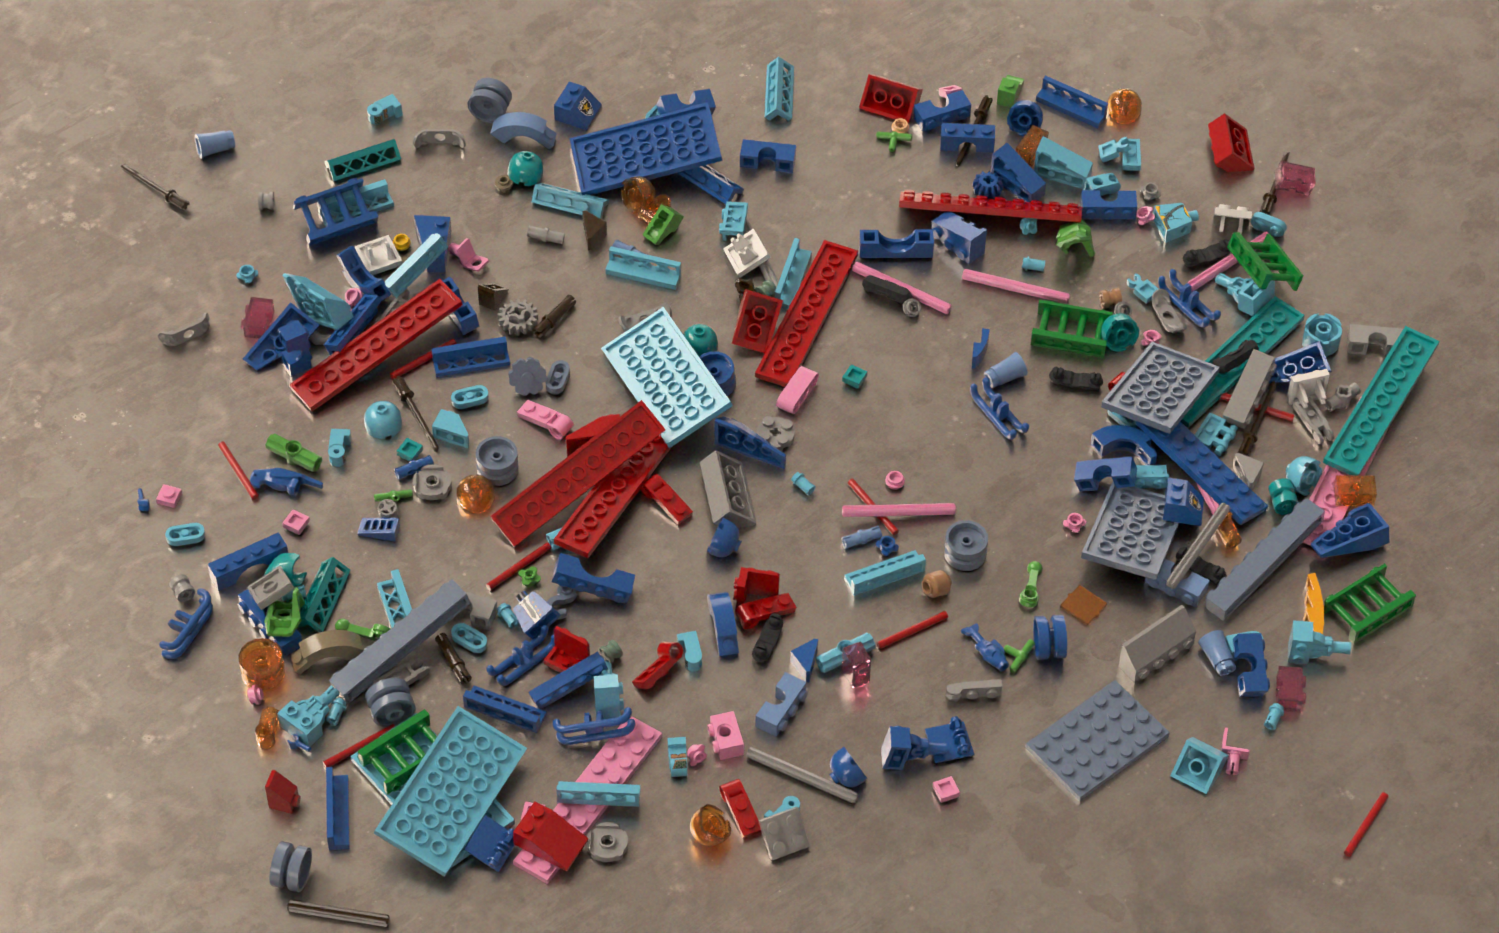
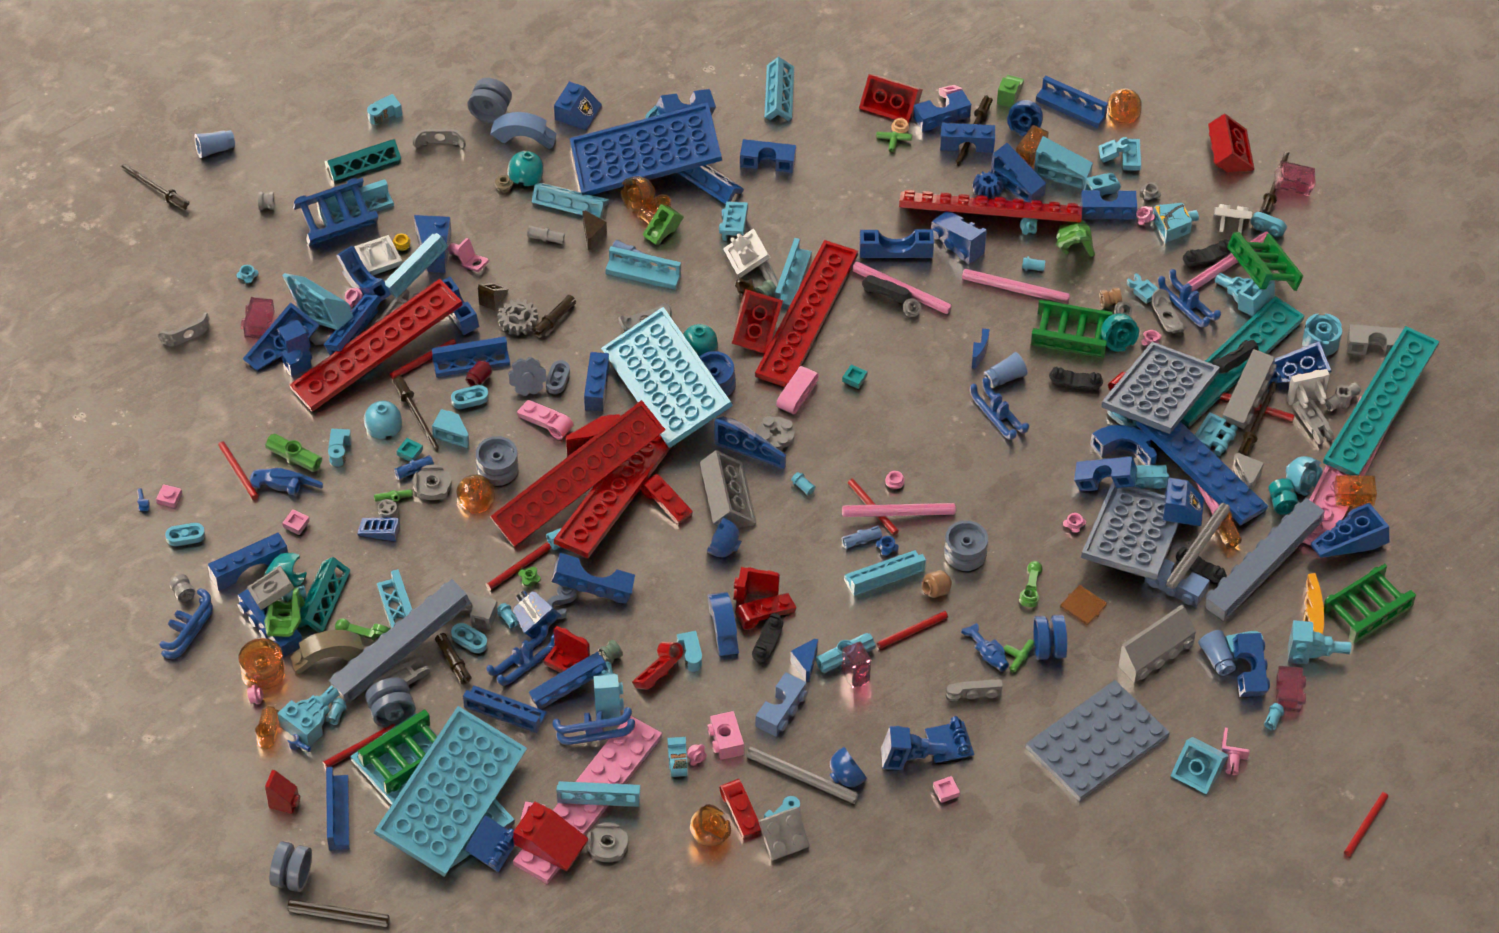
none -> dark red brick [465,361,492,387]
none -> blue arch [584,352,610,412]

